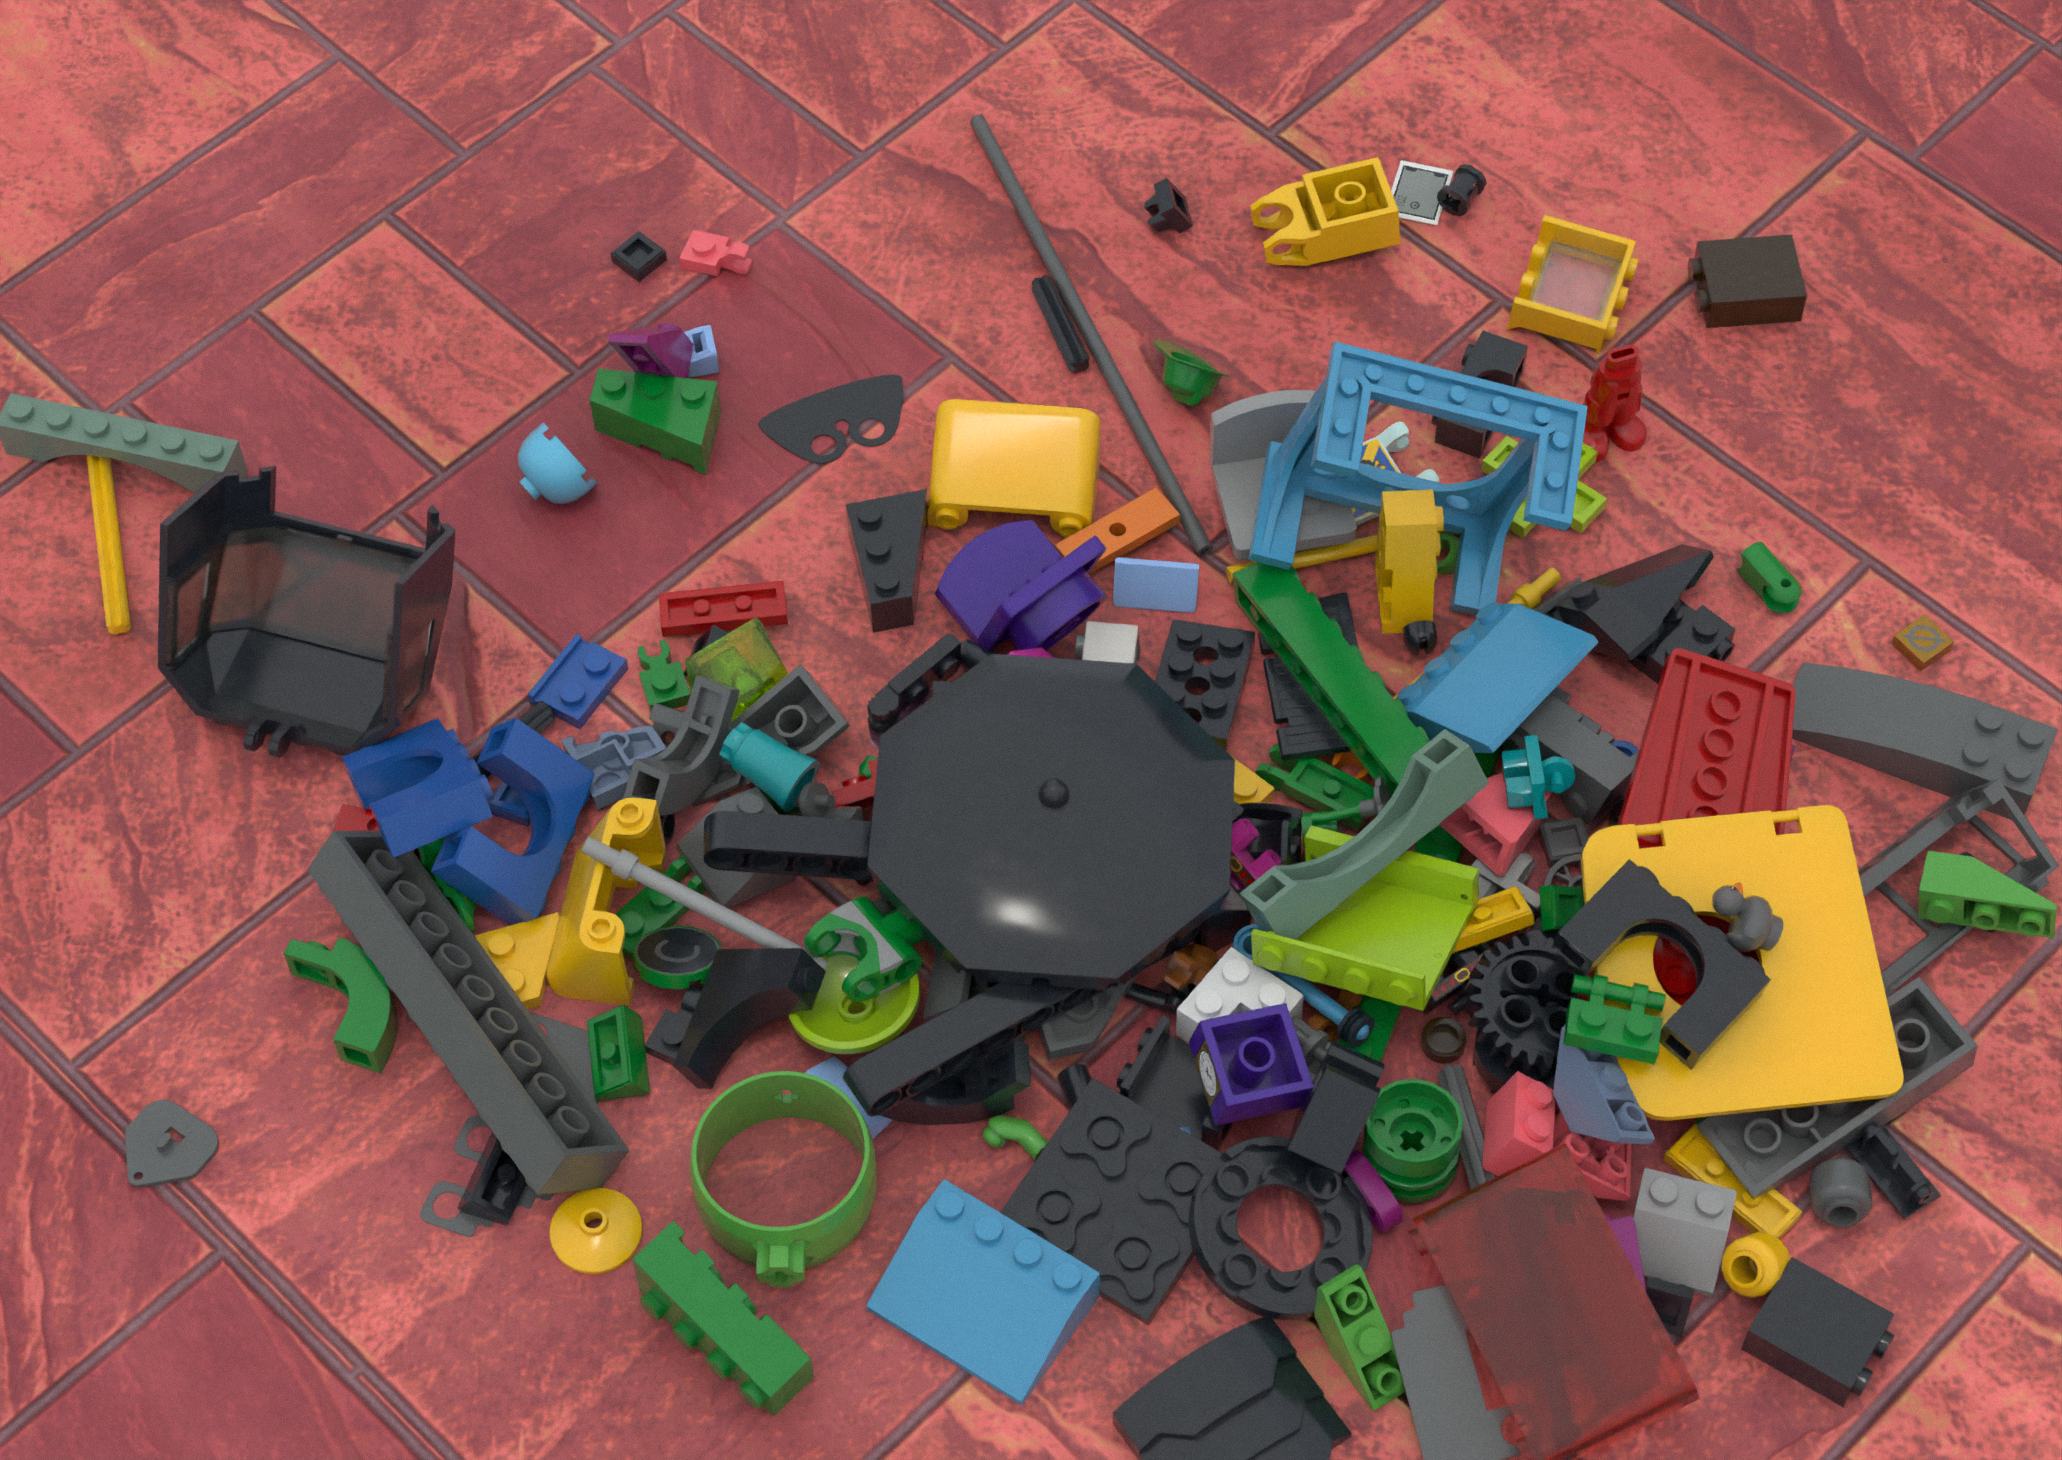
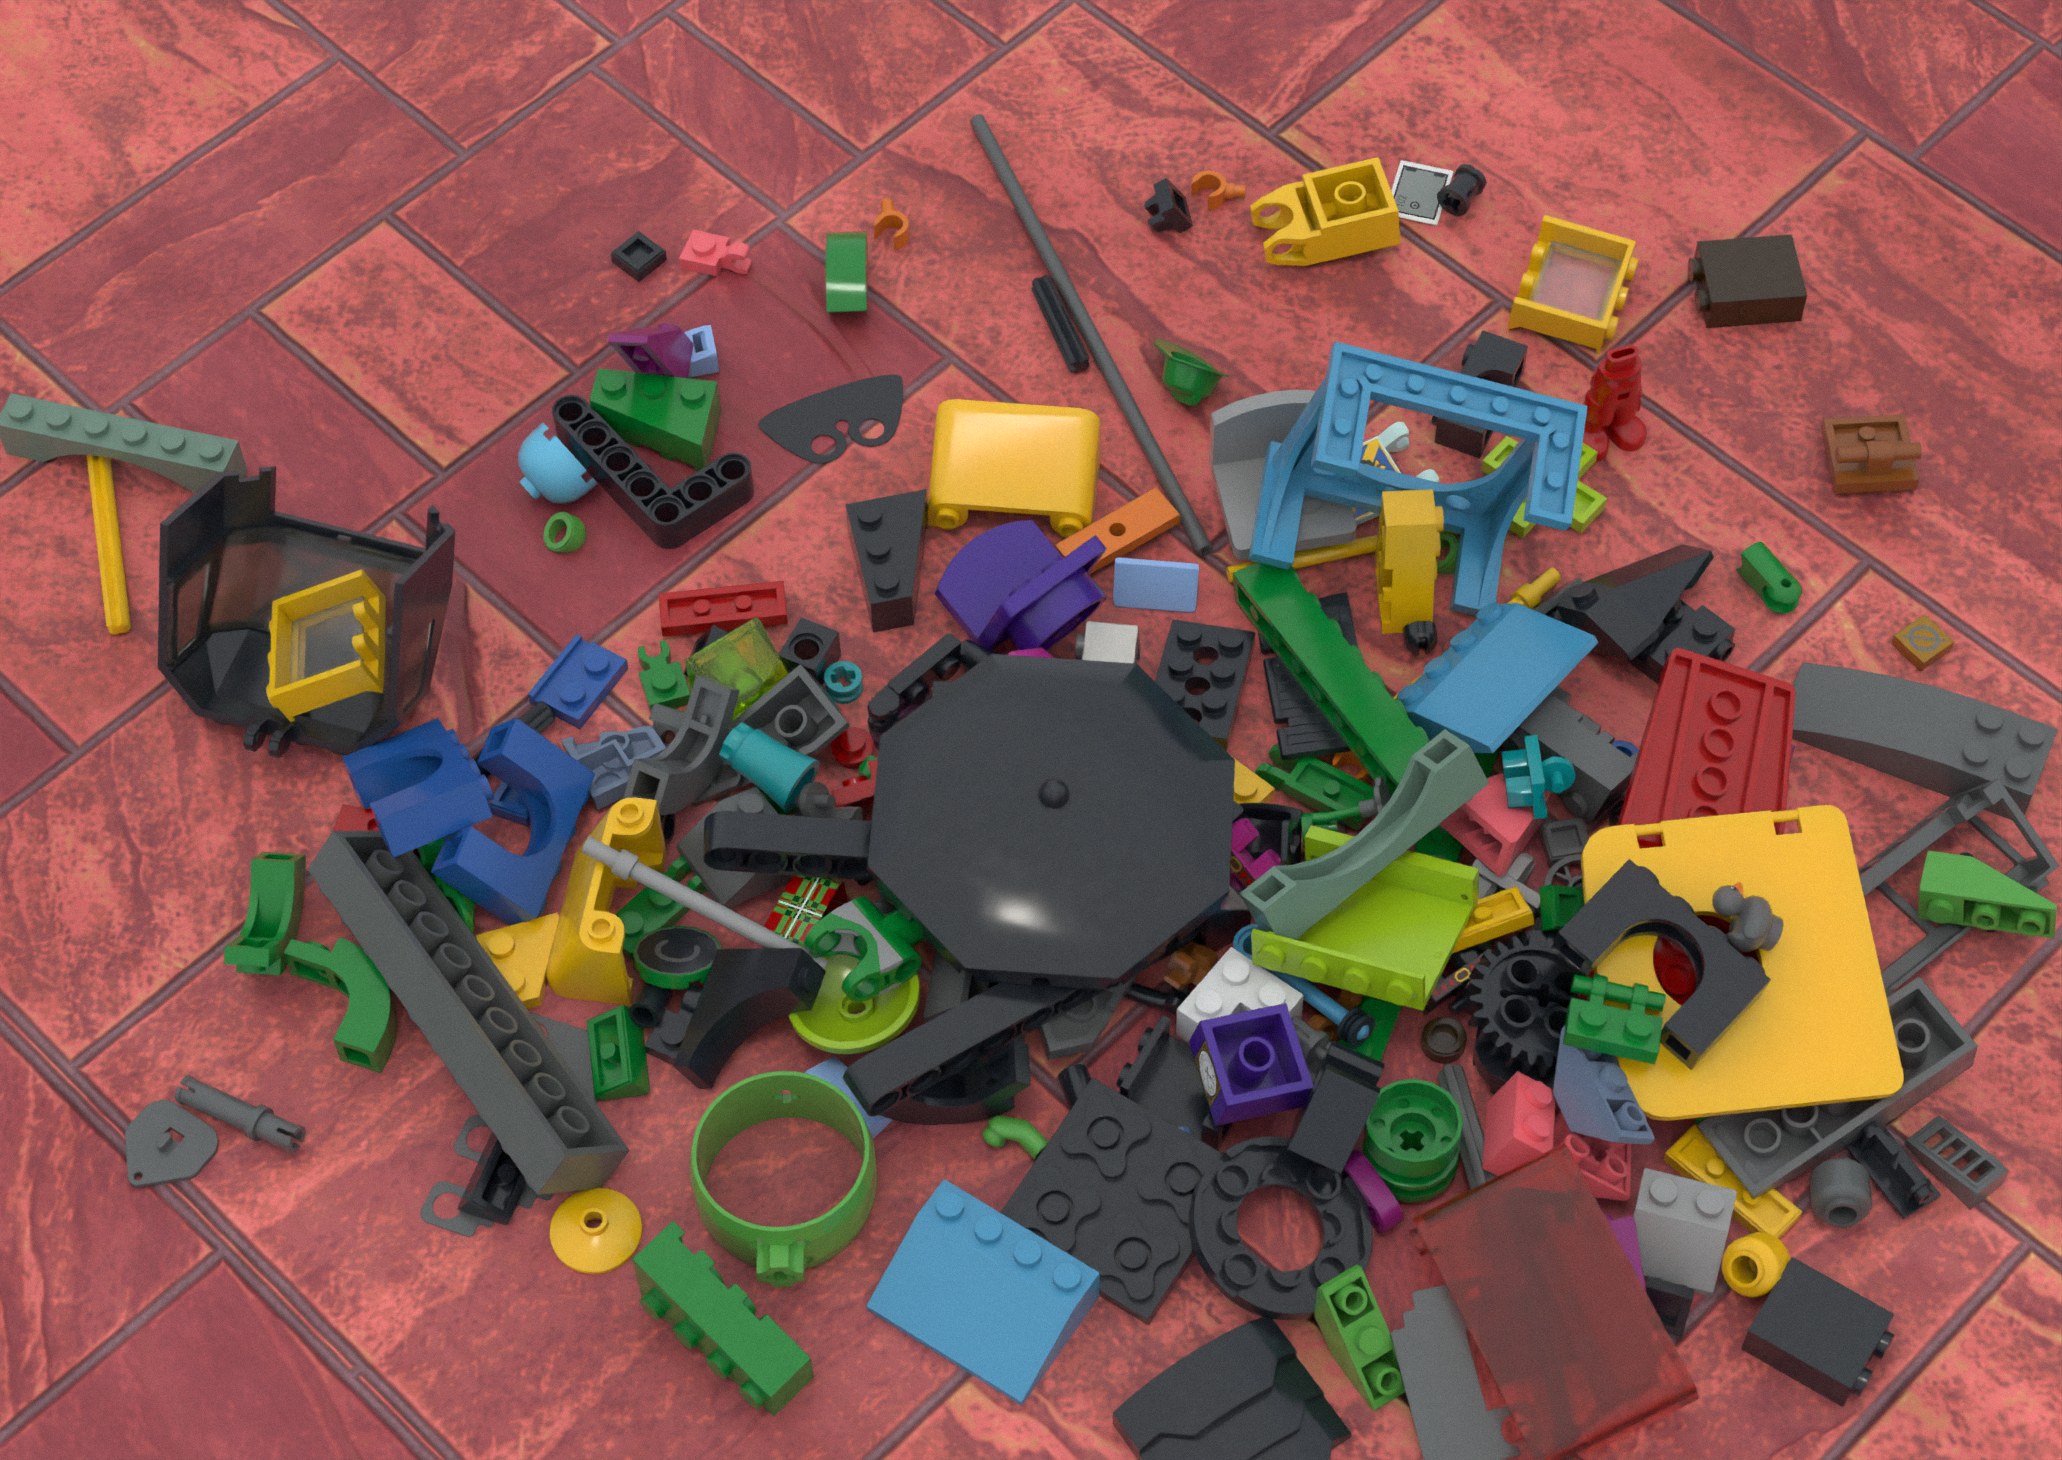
none -> dark grey pin [175,1075,306,1154]
none -> green arch [224,852,306,975]
none -> yellow window [266,569,386,722]
none -> bright green piece [544,512,586,553]
none -> black beam [552,395,754,549]
none -> black hinge [629,982,673,1028]
none -> piece [763,875,848,949]
none -> black brick [778,617,841,686]
none -> teal bush [824,661,863,704]
none -> green brick [826,231,868,312]
none -> red plate [831,727,874,769]
none -> orange piece [874,198,910,250]
none -> orange piece [1191,170,1246,210]
none -> dark orange plate [1821,414,1922,494]
none -> dark grey slope [1905,1115,2009,1210]

